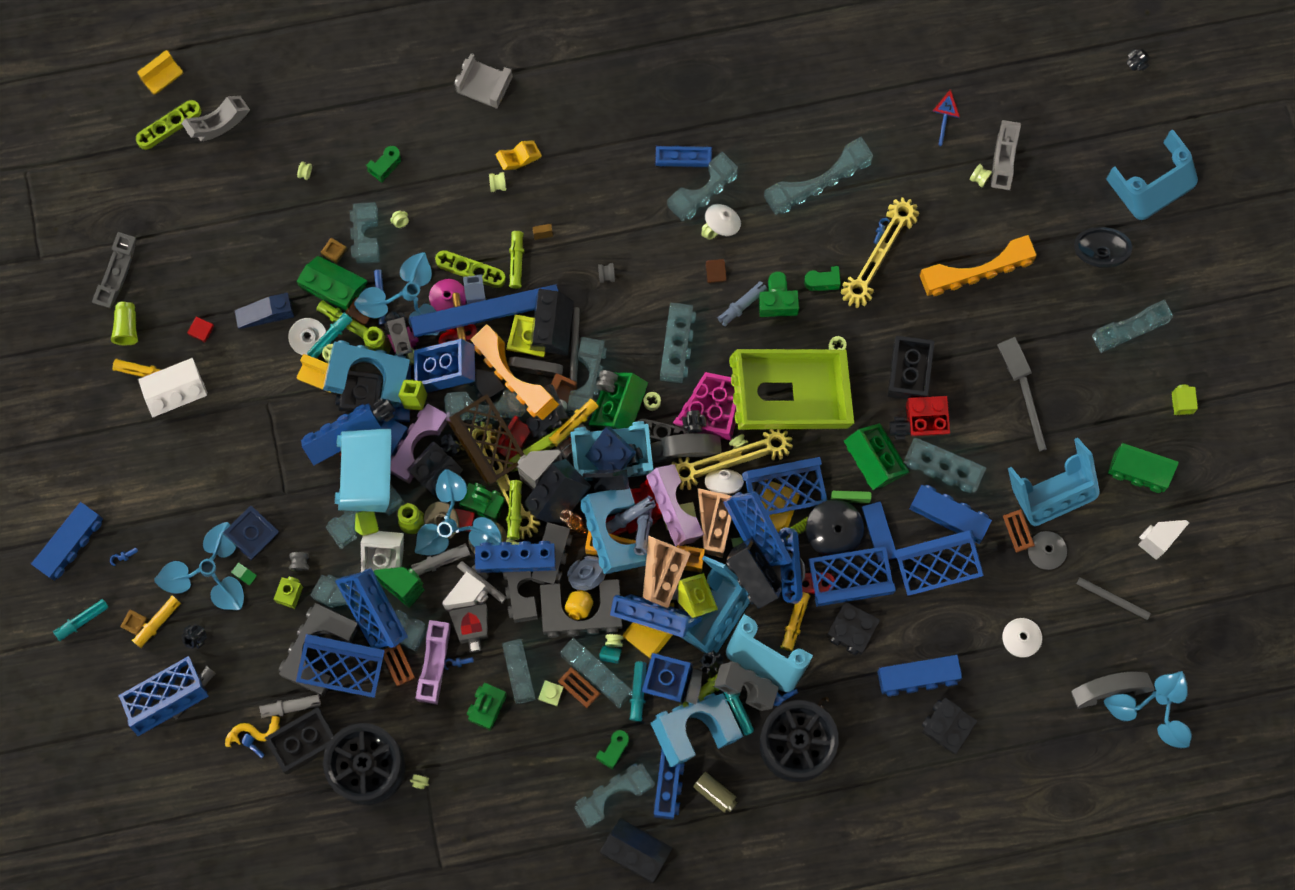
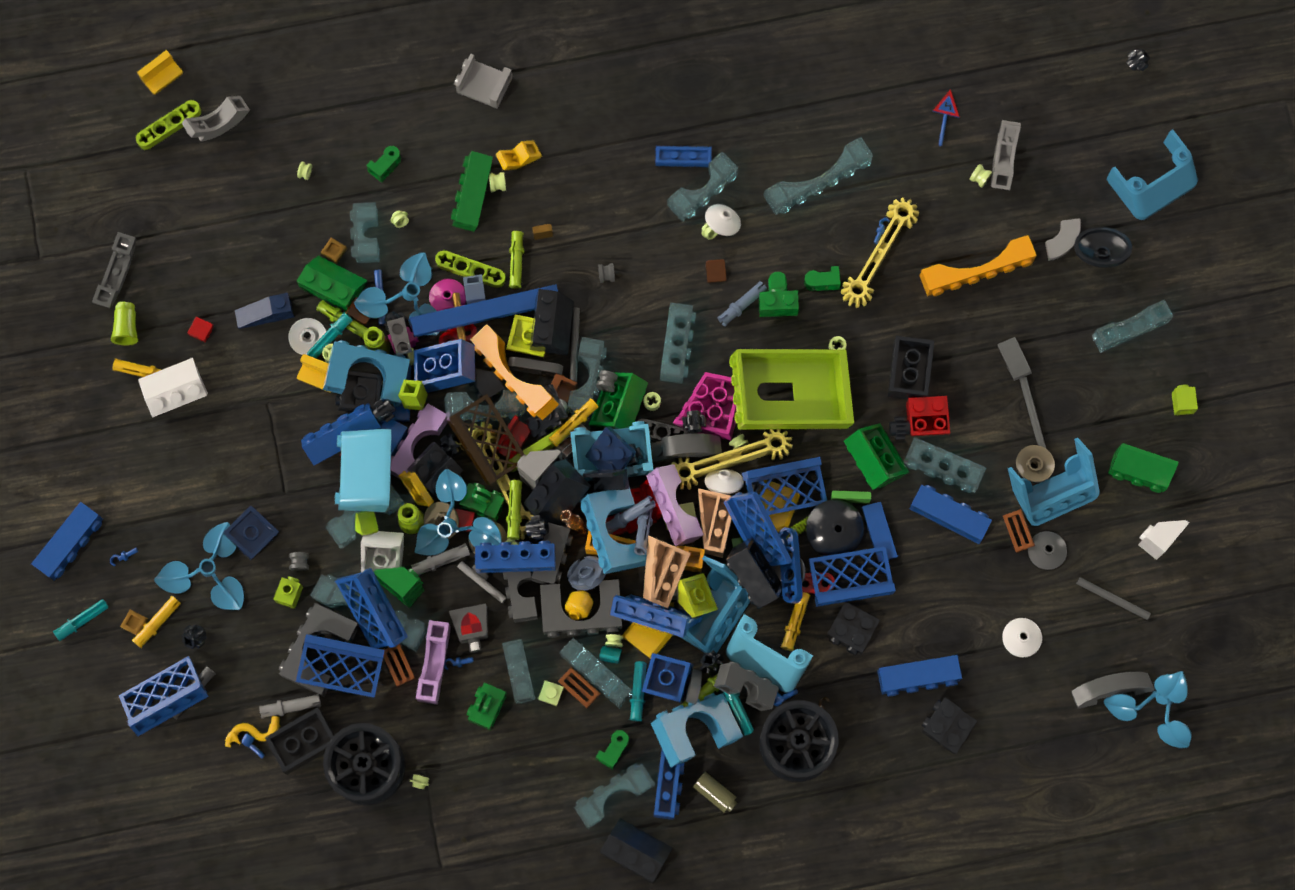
green piece [231,563,257,586] -> none
white slope [442,572,488,612] -> none
blue fence [894,530,984,596] -> none
none -> yellow tile [399,471,434,507]
none -> green brick [451,151,493,232]
none -> black gear [526,515,549,541]
none -> dark tan dish [1016,445,1055,483]
none -> light grey tile [1045,218,1081,261]

